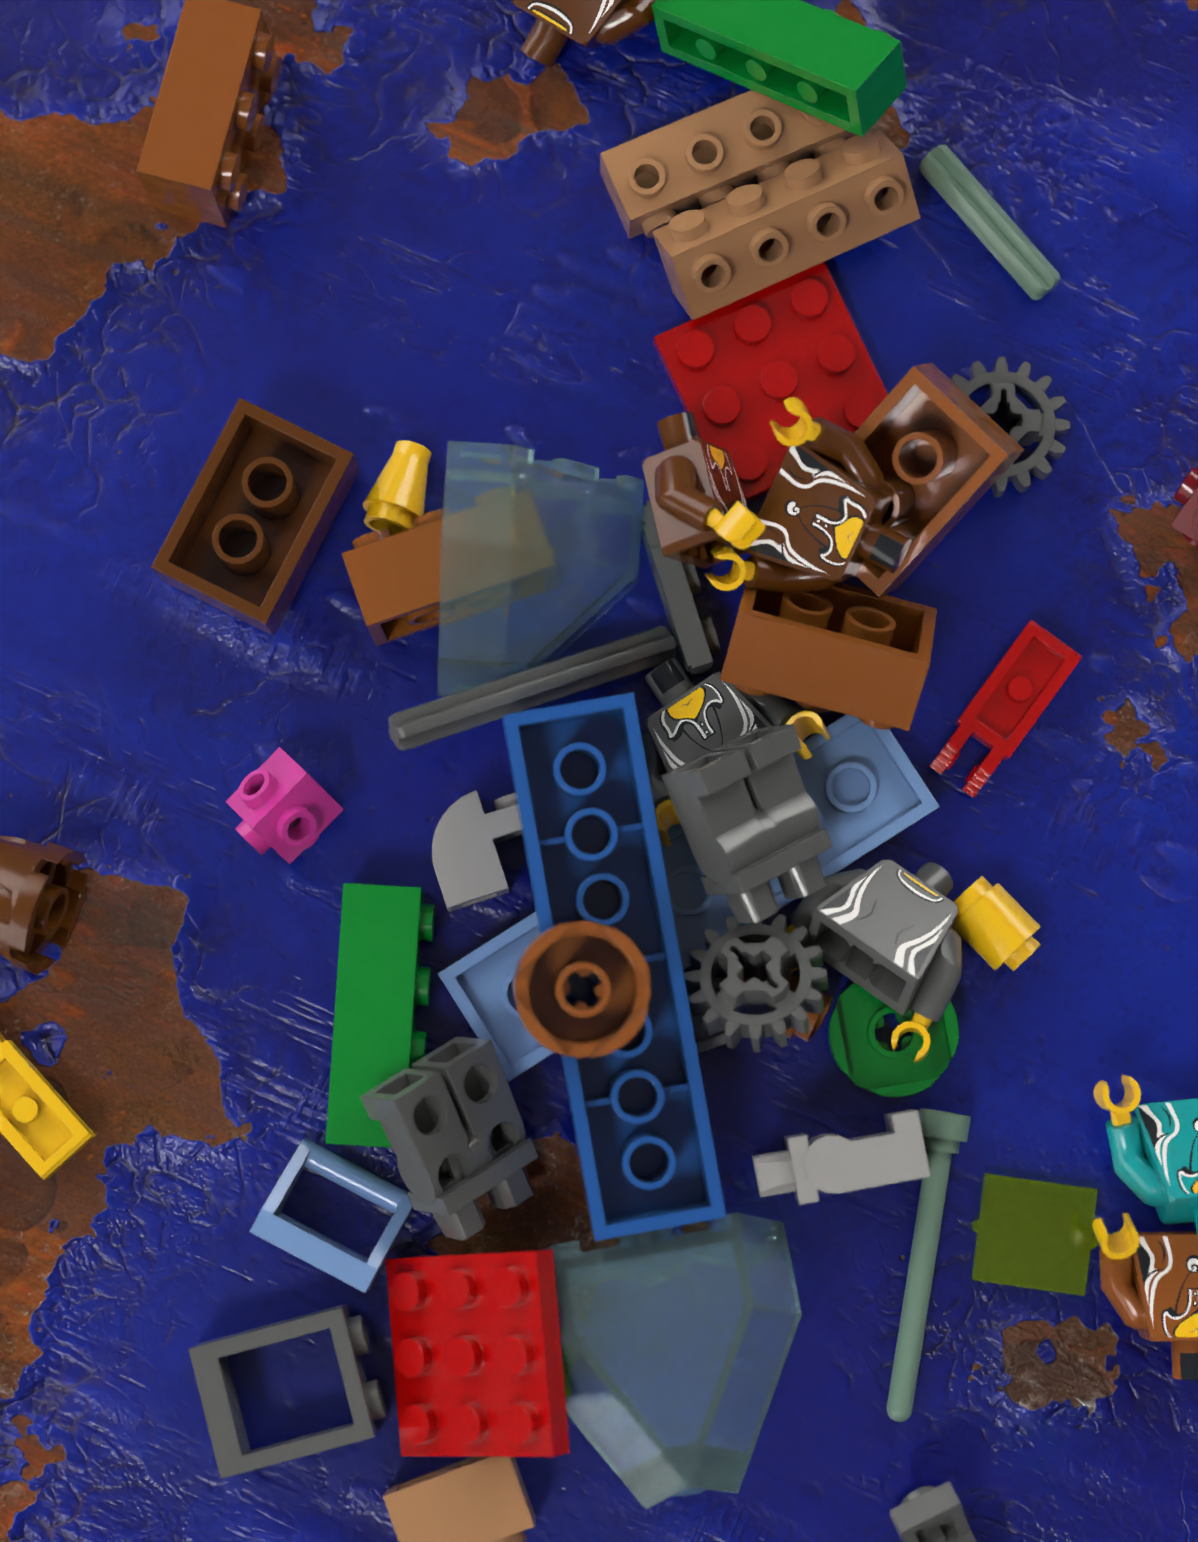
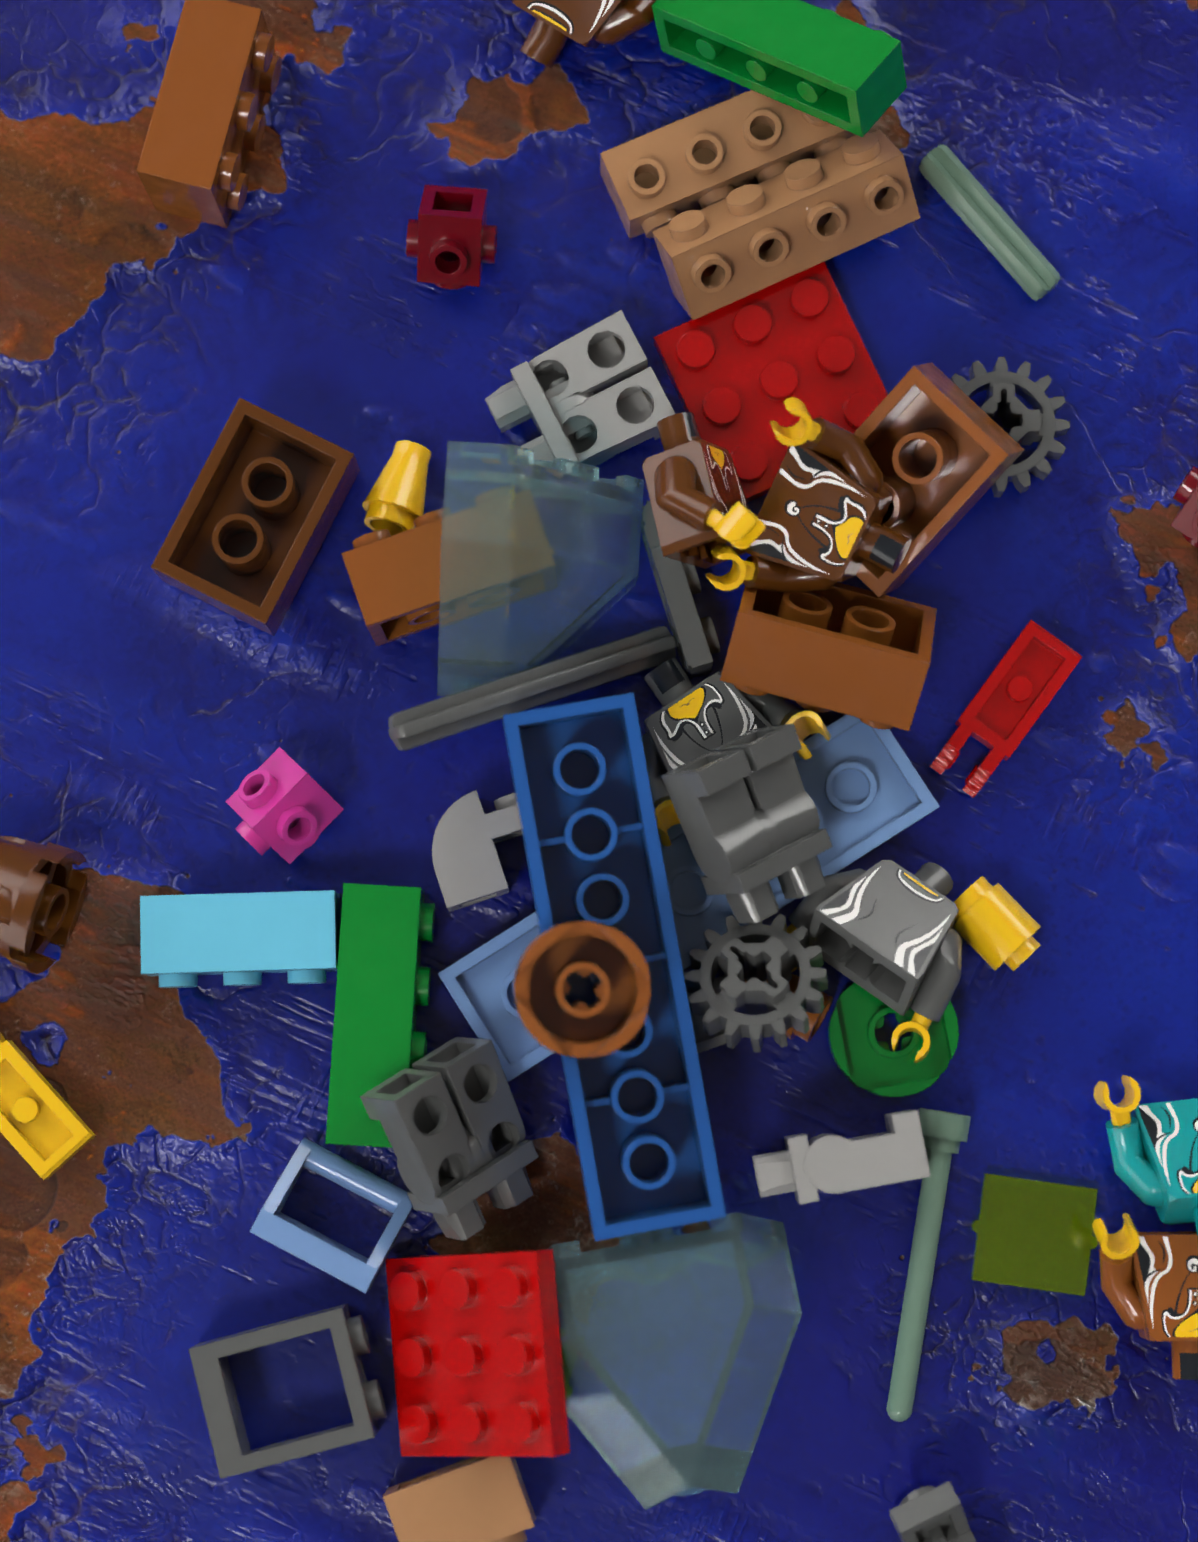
none -> medium azure brick [140,890,341,988]
none -> dark red brick [406,184,498,289]
none -> light grey hips [485,310,675,484]

